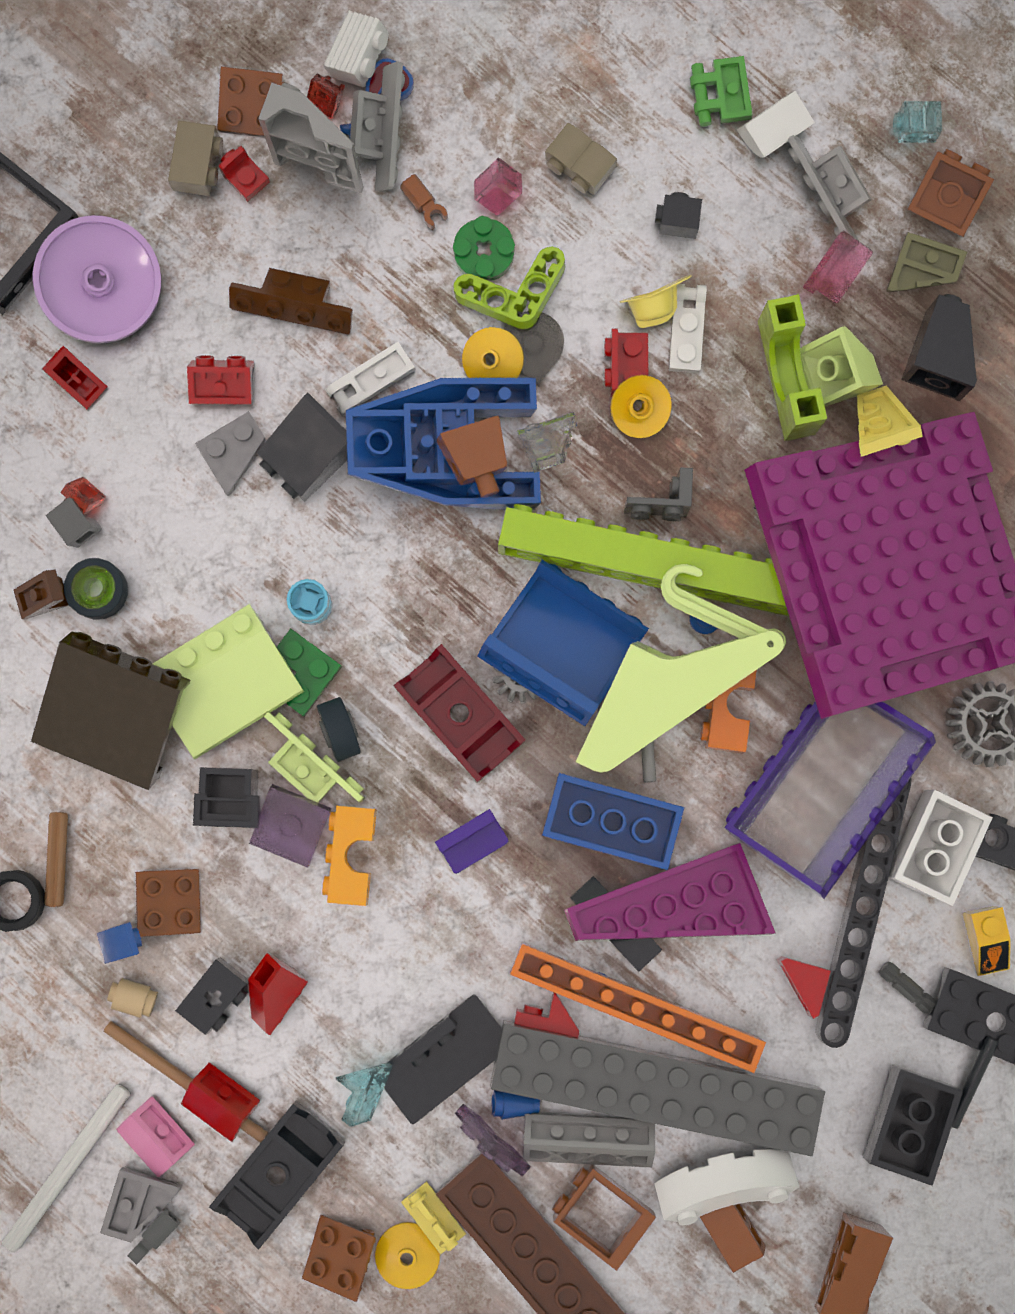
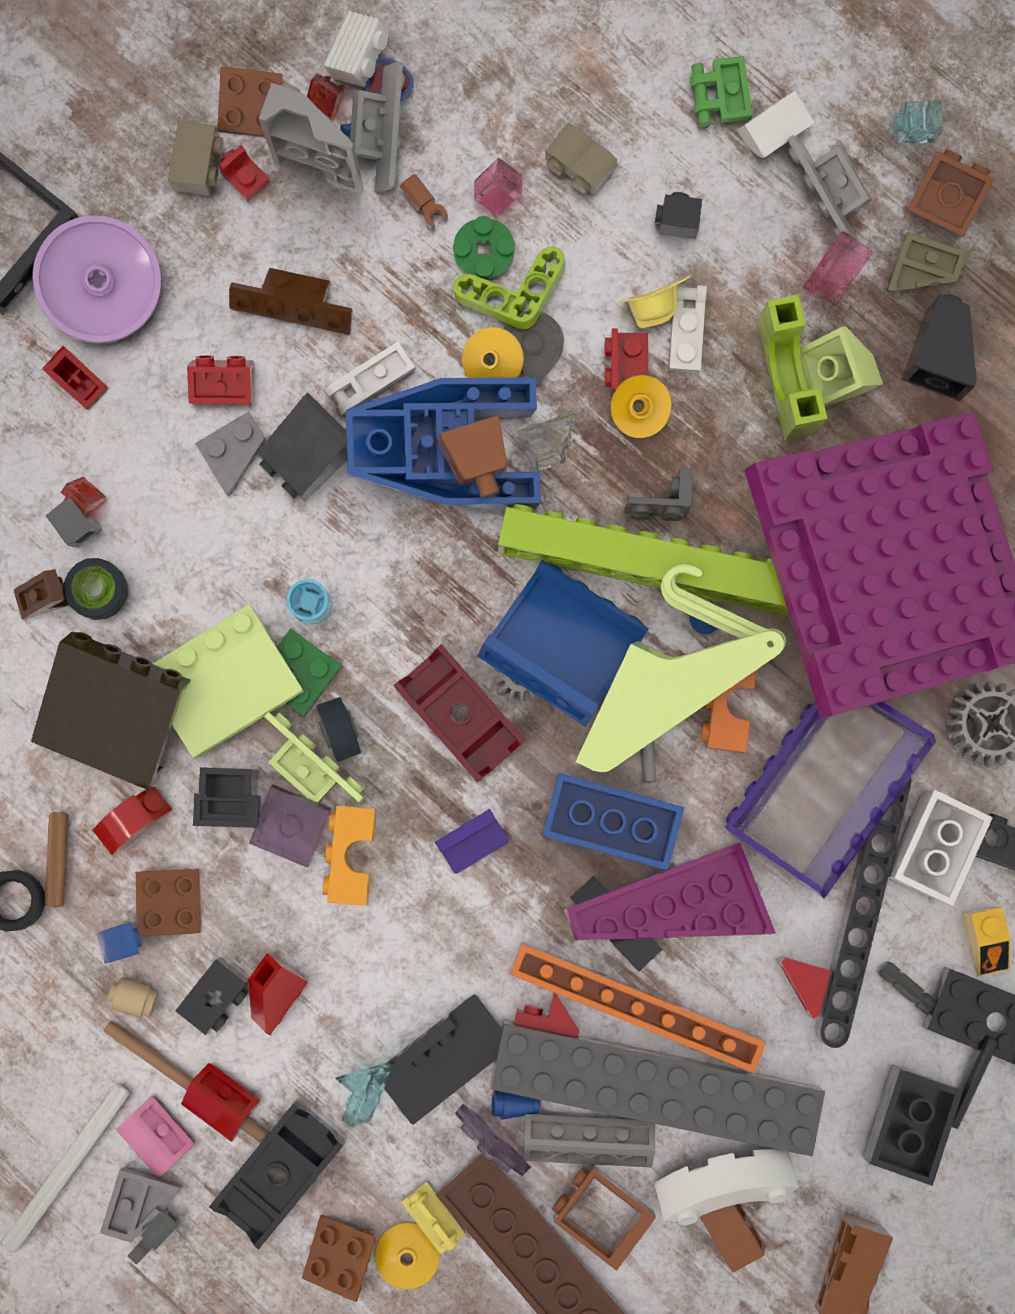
light yellow wing [857,385,922,457] -> none
none -> red brick [92,785,172,855]

